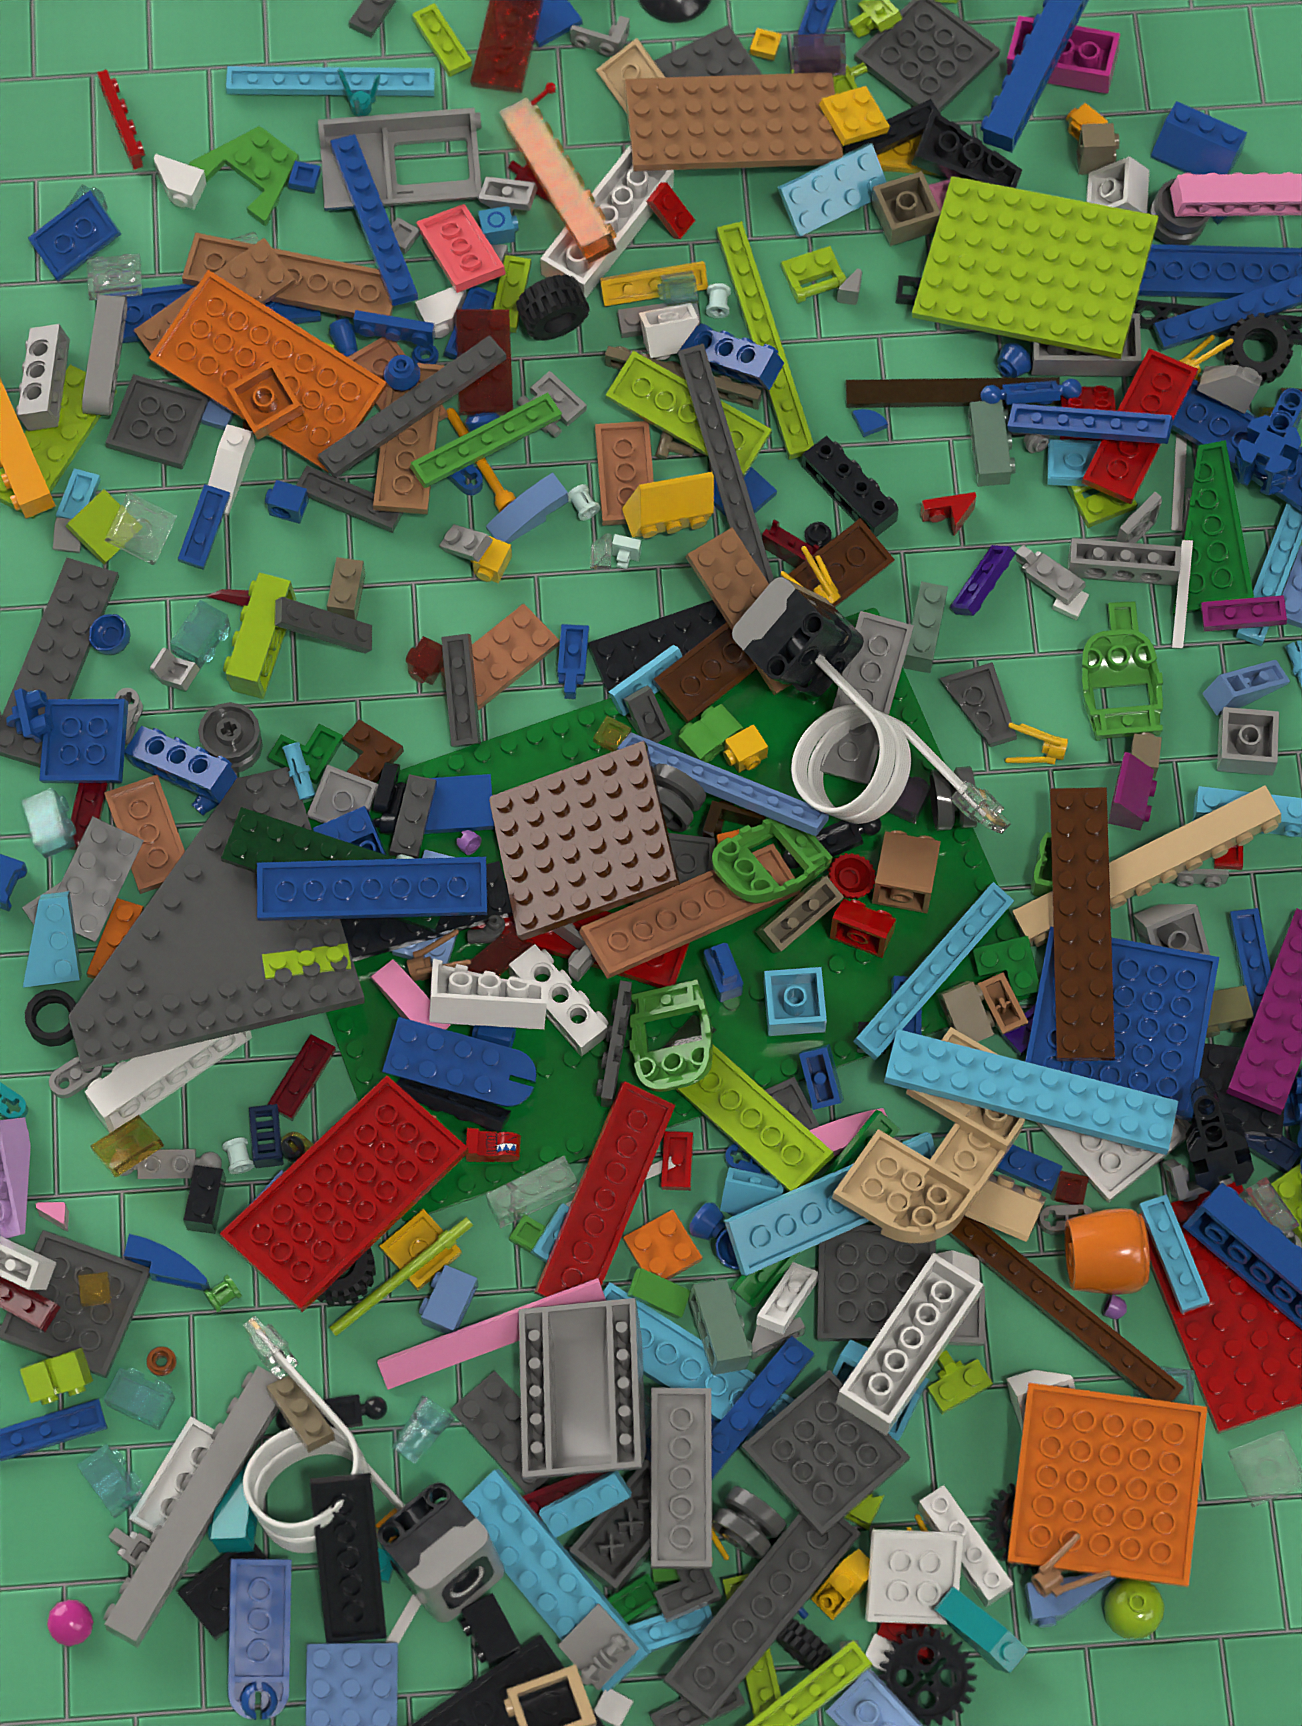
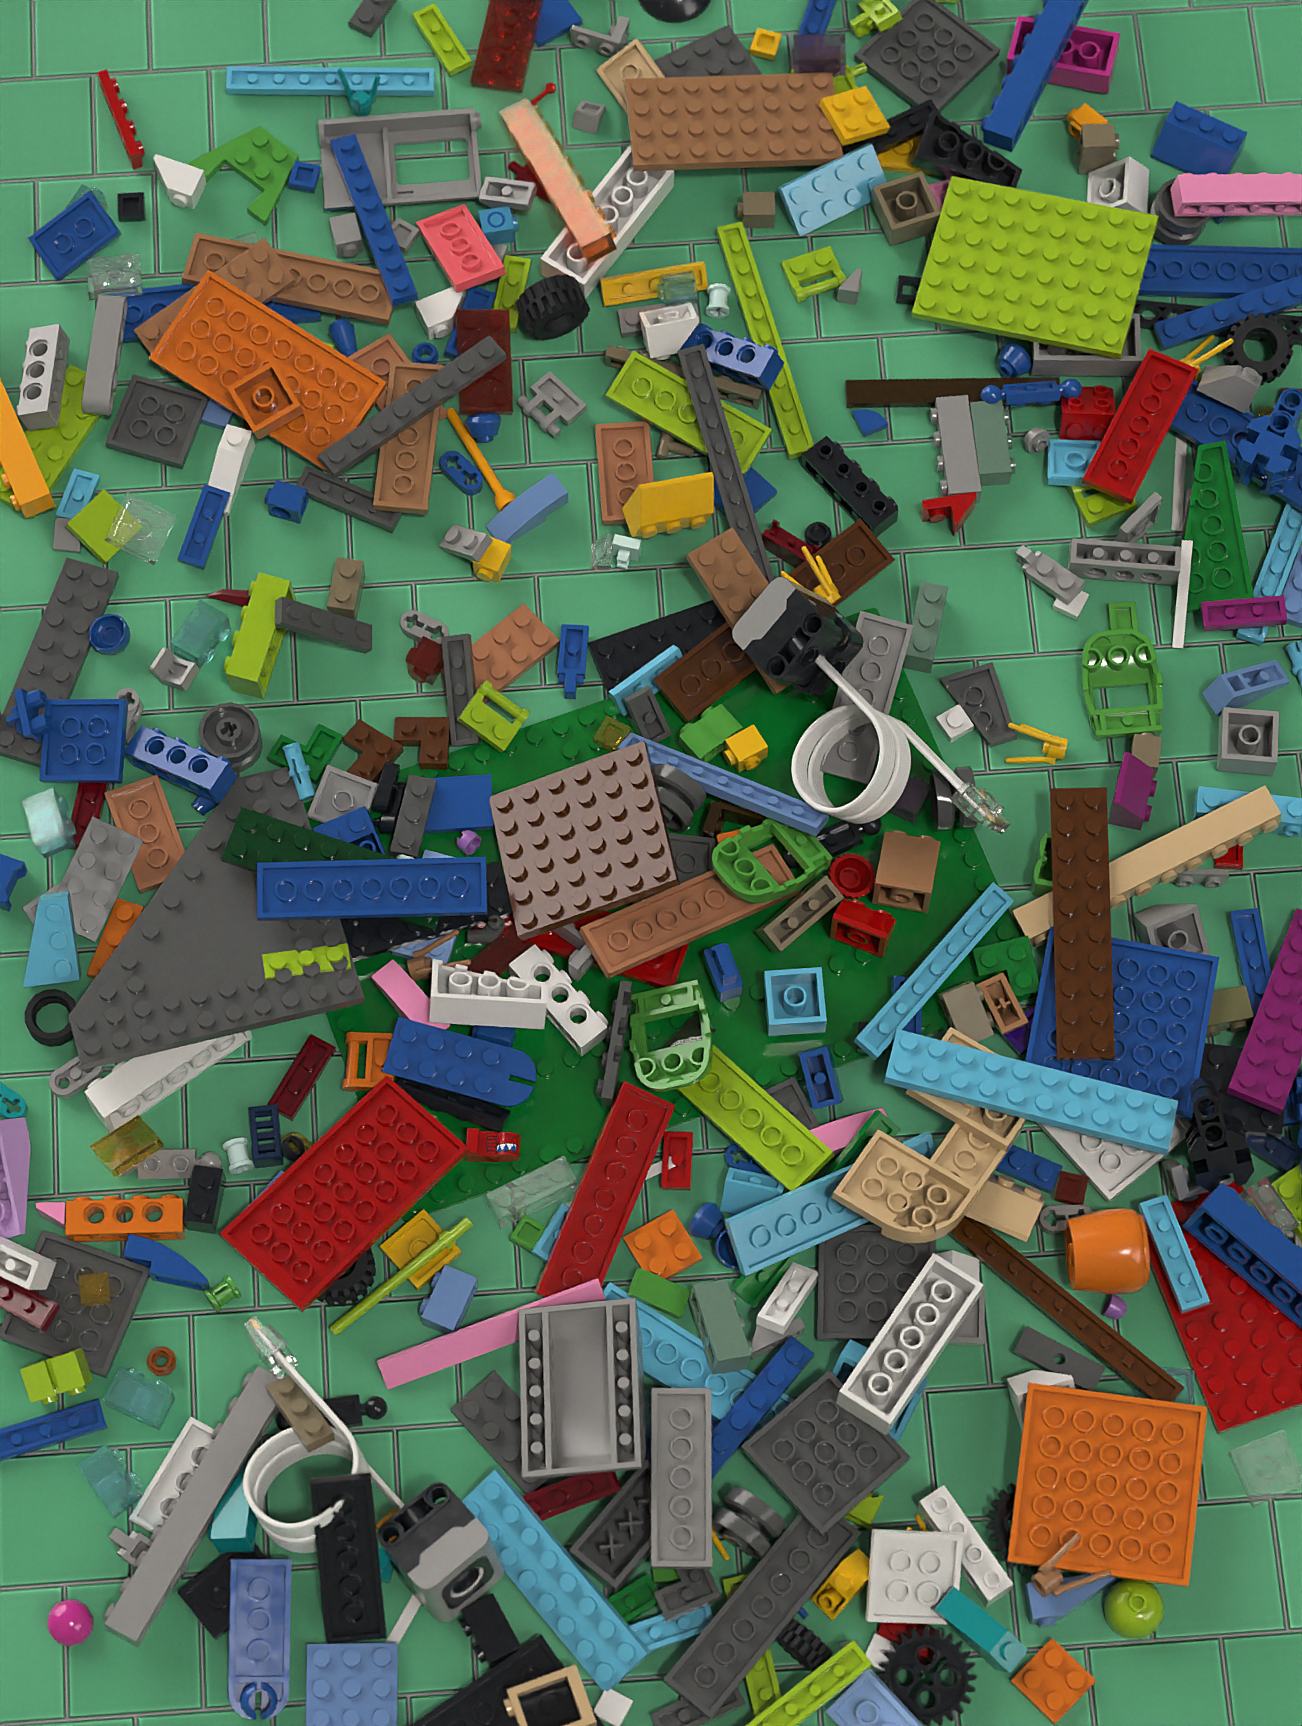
blue plate [353,310,435,346] -> none
blue cone [384,355,421,391] -> none
clear light blue plant [392,1395,455,1464] -> none
bright green plate [410,392,562,489] -> none
medium azure plate [539,1471,632,1538] -> none
light grey hinge [558,1604,640,1691] -> none
light aqua bush [568,484,601,521] -> none
red plate [646,182,695,239] -> none
lime hinge [927,1350,993,1415] -> none
dark purple plate [950,545,1016,616] -> none
blue plate [1007,403,1173,444] -> none
none -> orange brick [65,1195,186,1243]
none -> black plate [118,192,146,222]
none -> light grey brick [329,212,363,258]
none -> orange plate [342,1032,395,1092]
none -> reddish brown plate [393,717,450,769]
none -> light grey beam [400,610,449,650]
none -> lime plate [457,679,530,753]
none -> light grey slope [572,100,606,134]
none -> dark tan brick [737,192,775,228]
none -> light grey brick [930,395,981,504]
none -> white plate [935,704,974,743]
none -> orange plate [1010,1638,1096,1725]
none -> dark grey tile [1013,1326,1106,1391]

